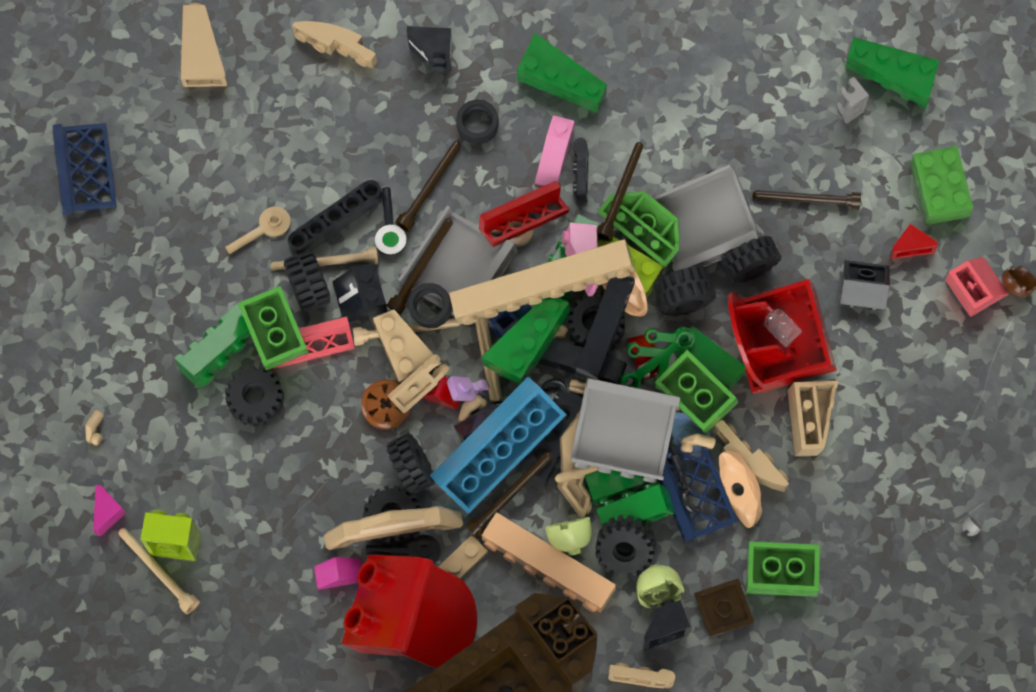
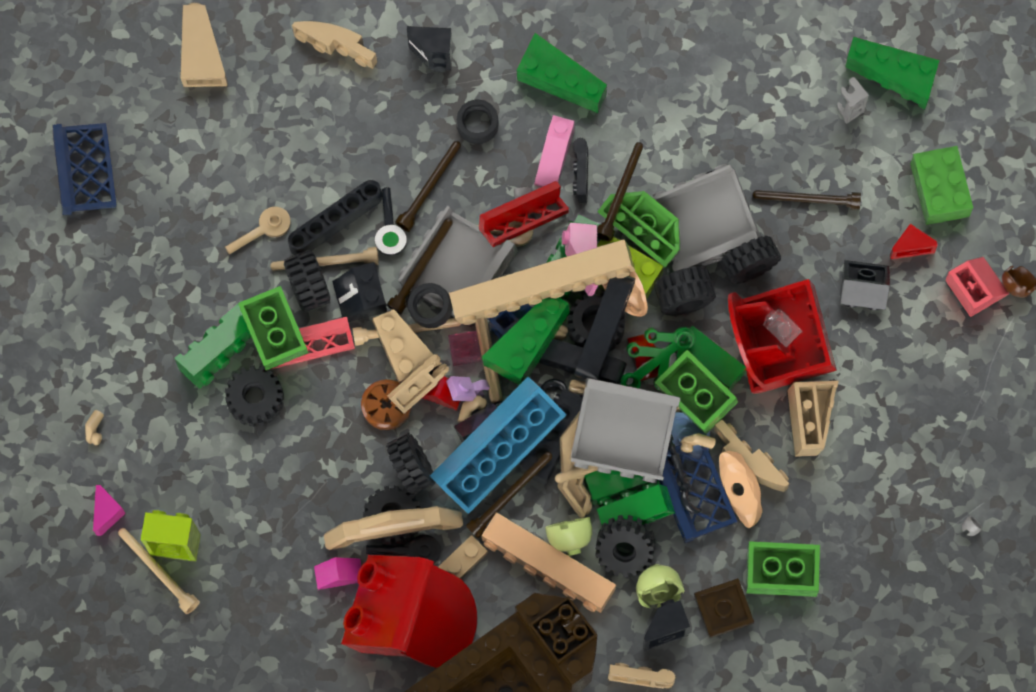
none -> clear pink piece [448,331,481,366]

